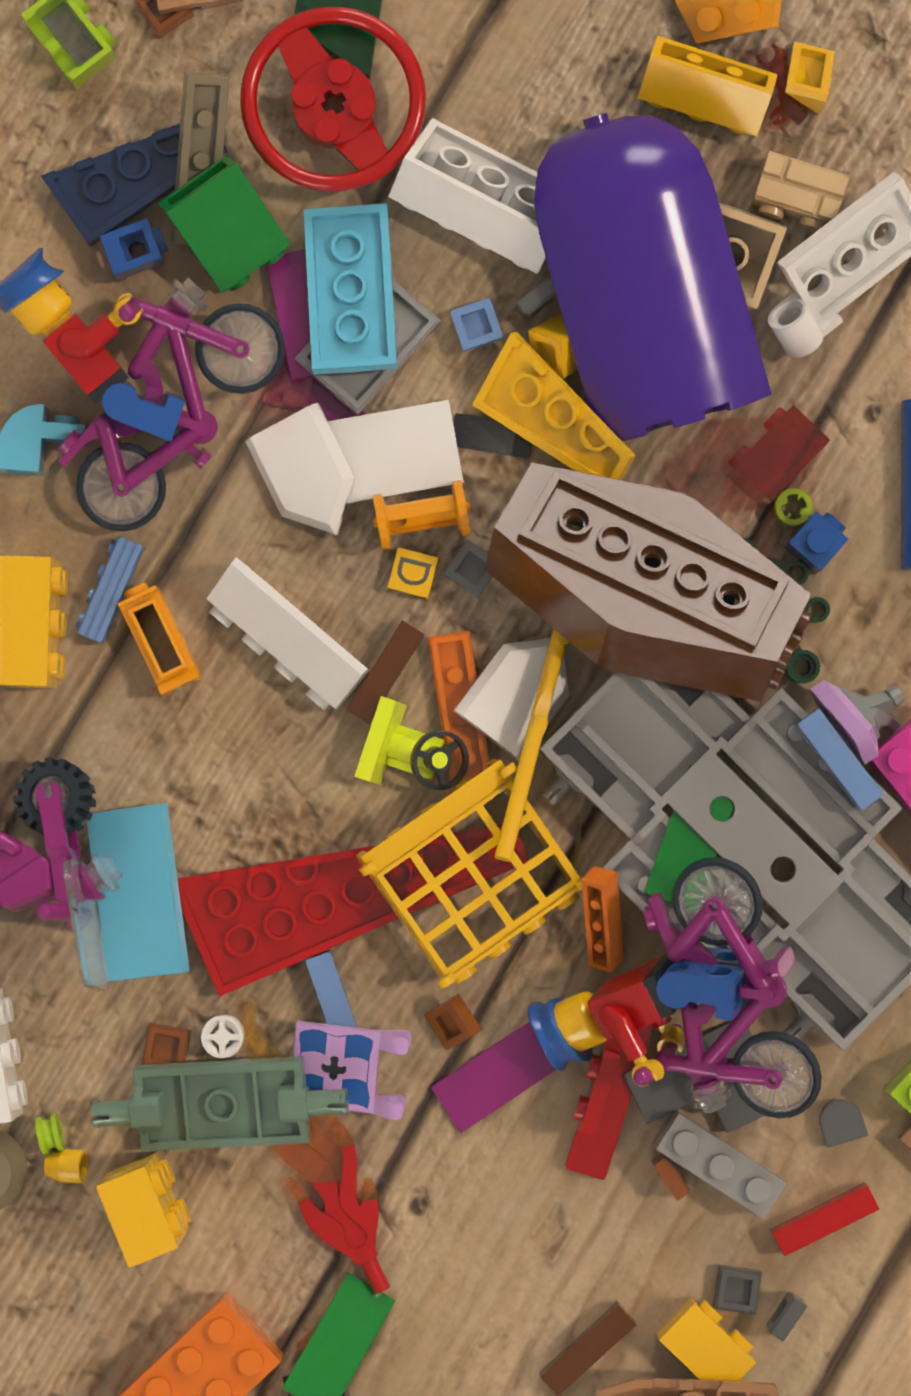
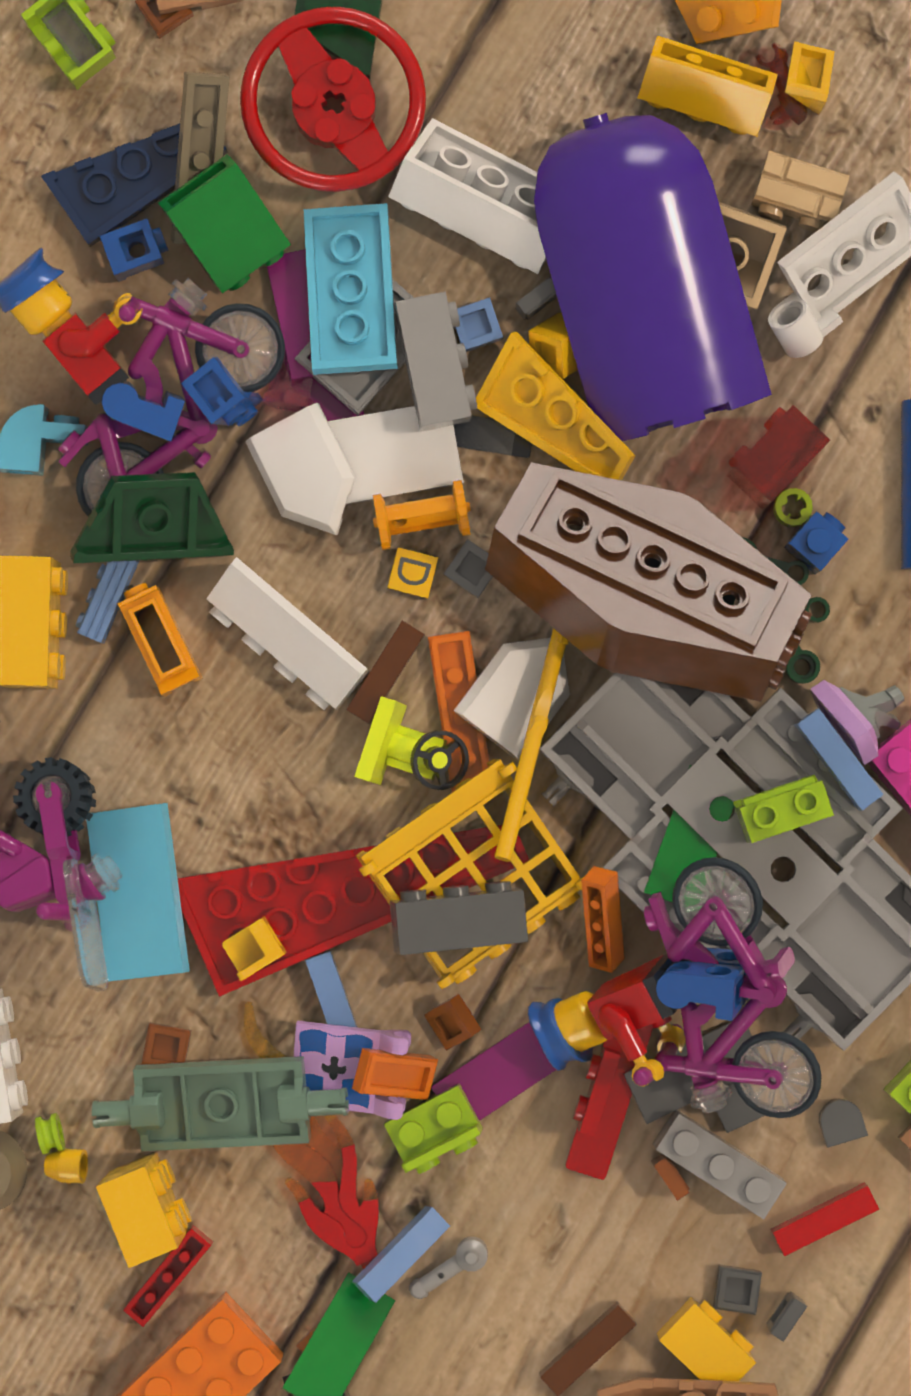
white wheel [201,1014,245,1058] -> none
none -> dark green wing [70,472,234,563]
none -> red piece [123,1225,214,1327]
none -> blue bracket [181,357,263,427]
none -> yellow panel [222,916,287,981]
none -> orange tile [352,1048,438,1100]
none -> medium blue piece [352,1206,450,1303]
none -> lime bracket [384,1083,483,1174]
none -> dark grey brick [390,881,528,955]
none -> light grey brick [394,291,477,432]
none -> light grey piece [409,1237,488,1299]
none -> lime window [733,775,834,843]

